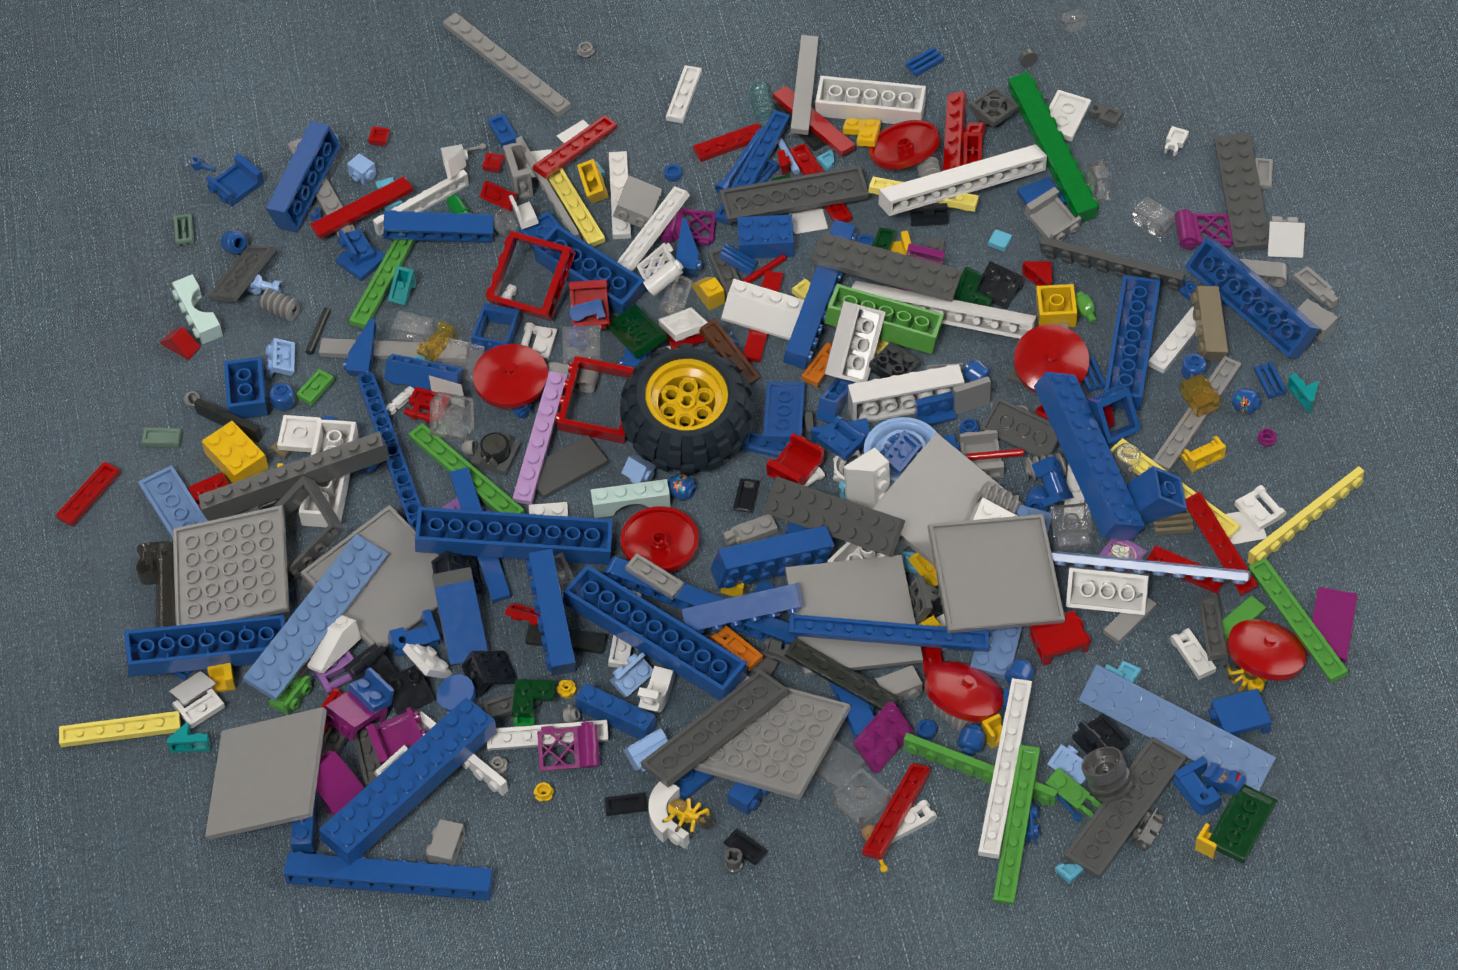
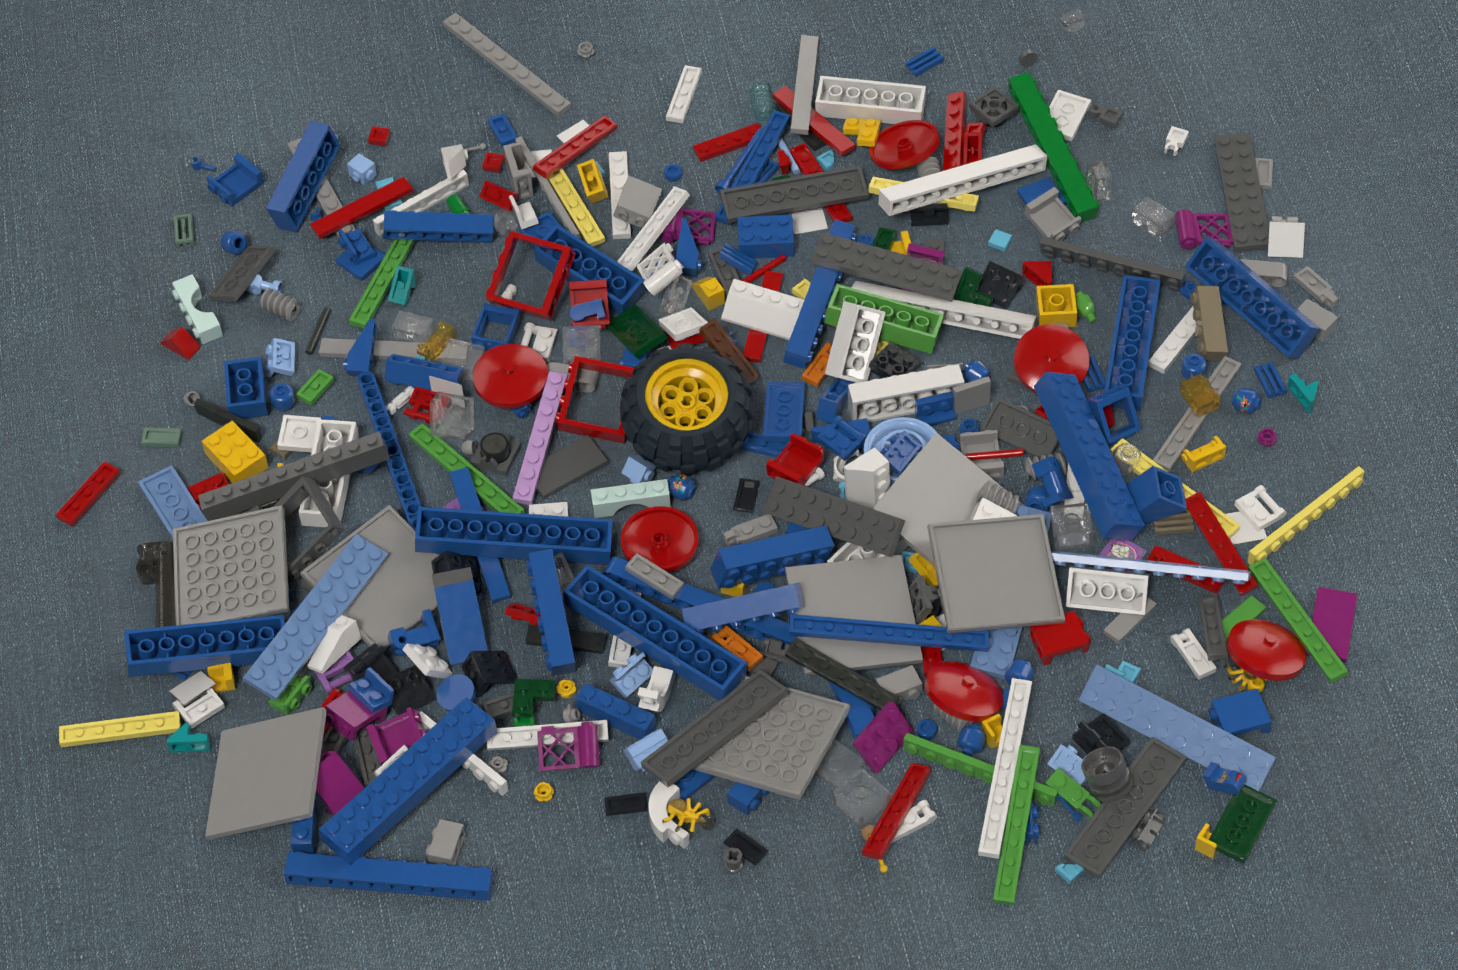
blue piece [1172,757,1221,815] -> none

